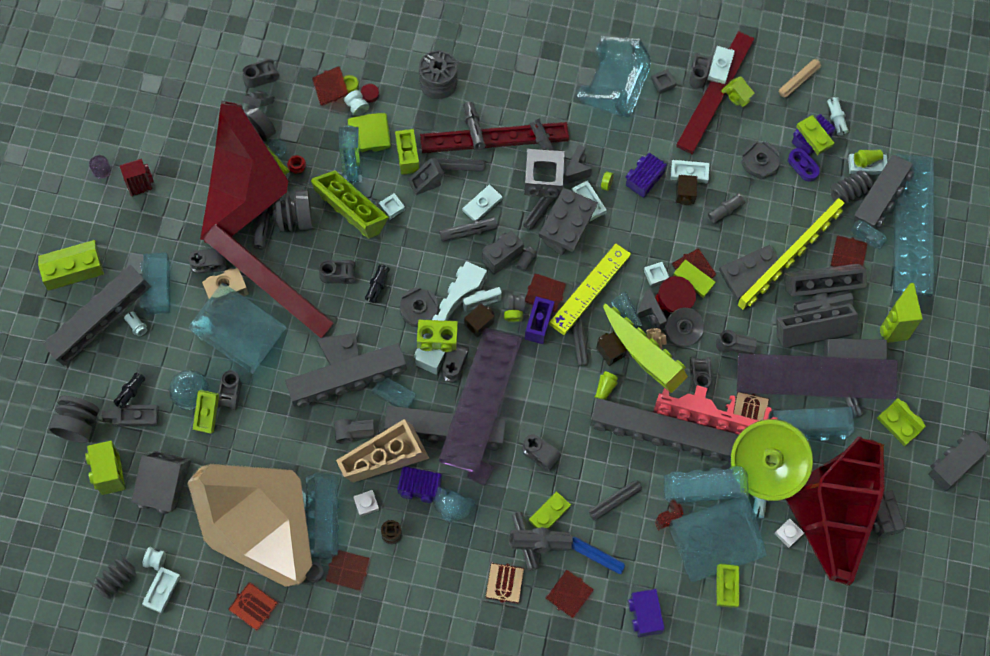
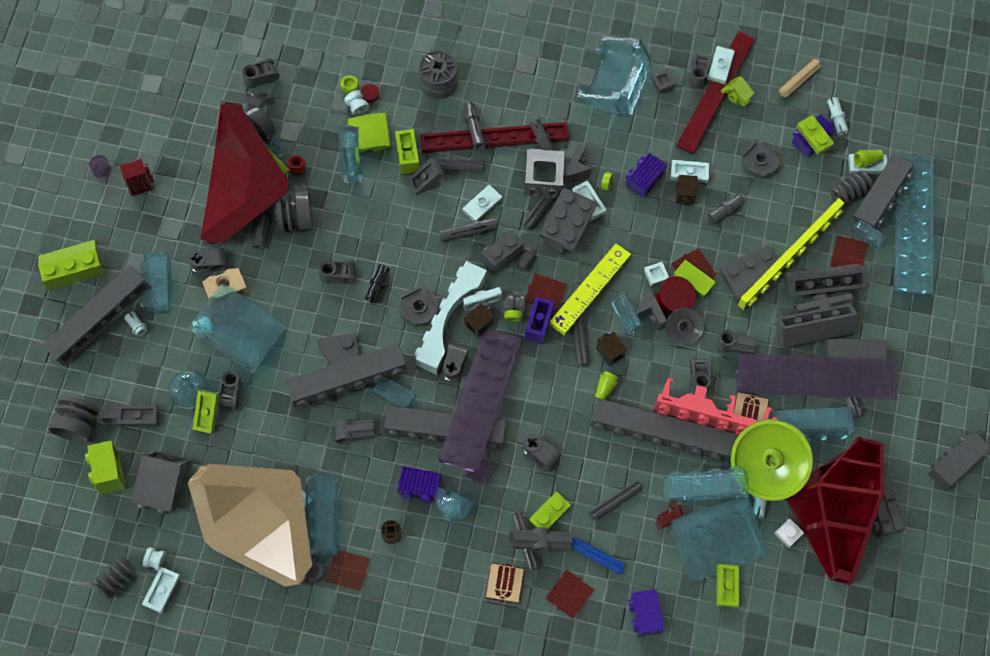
black pin [114,372,145,409] -> none
dark red tile [204,225,334,338] -> none
clear red piece [228,582,278,631] -> none
lime slope [311,170,389,239] -> none
clear red piece [312,66,349,106] -> none
tan wedge [336,419,429,483] -> none
white plate [353,490,379,517] -> none
light aqua plate [379,193,405,220] -> none
lime brick [417,320,458,352] -> none
lime slope [603,303,688,393] -> none
tan gear [646,328,667,350] -> none
dark purple plate [788,148,820,182] -> none
lime bracket [877,398,926,447] -> none
lime slope [880,283,923,343] -> none

